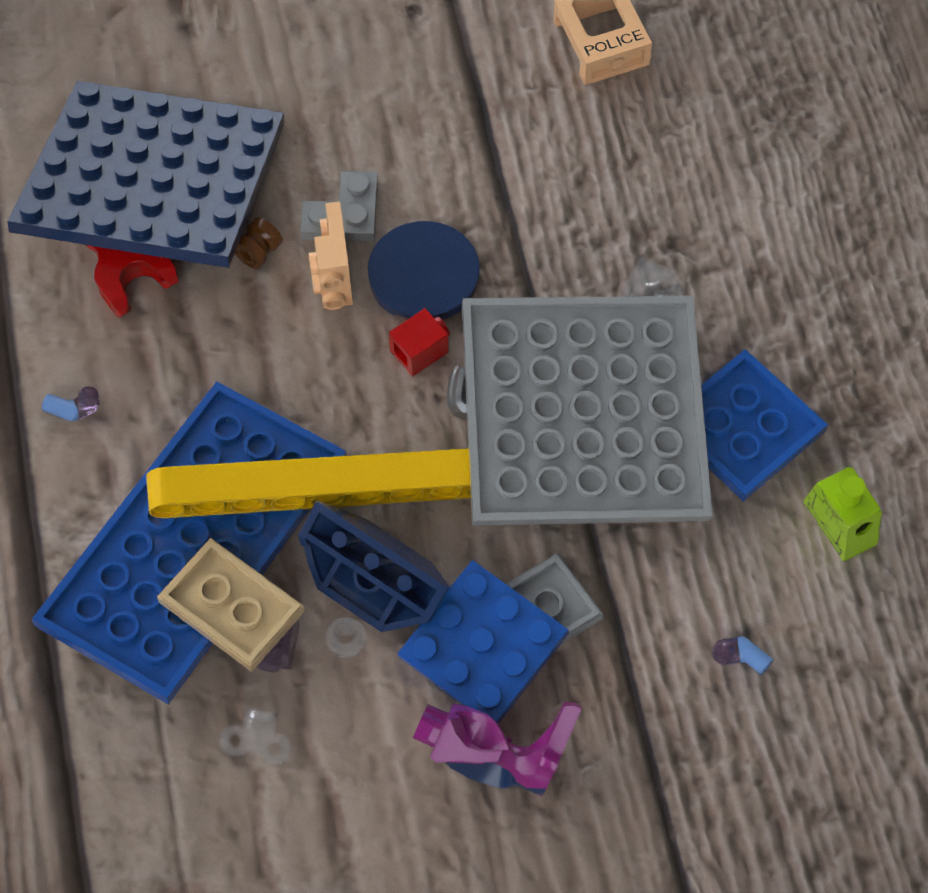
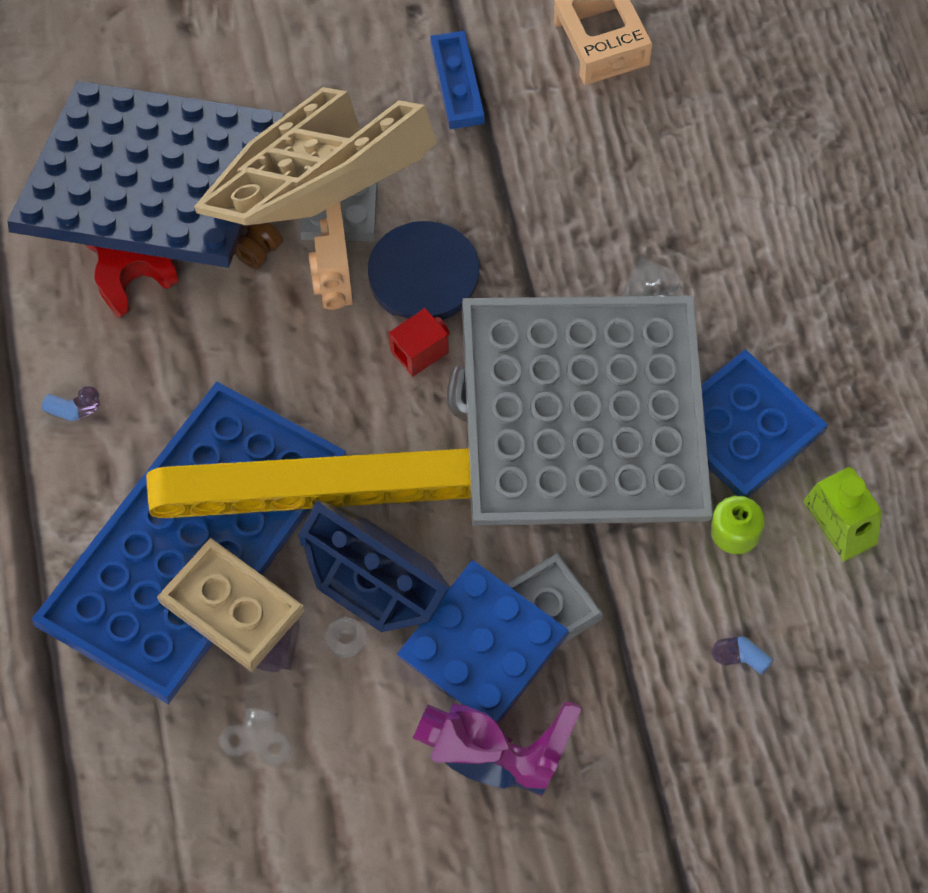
none -> tan wedge [194,87,437,225]
none -> blue plate [430,30,484,130]
none -> lime head [711,496,765,554]

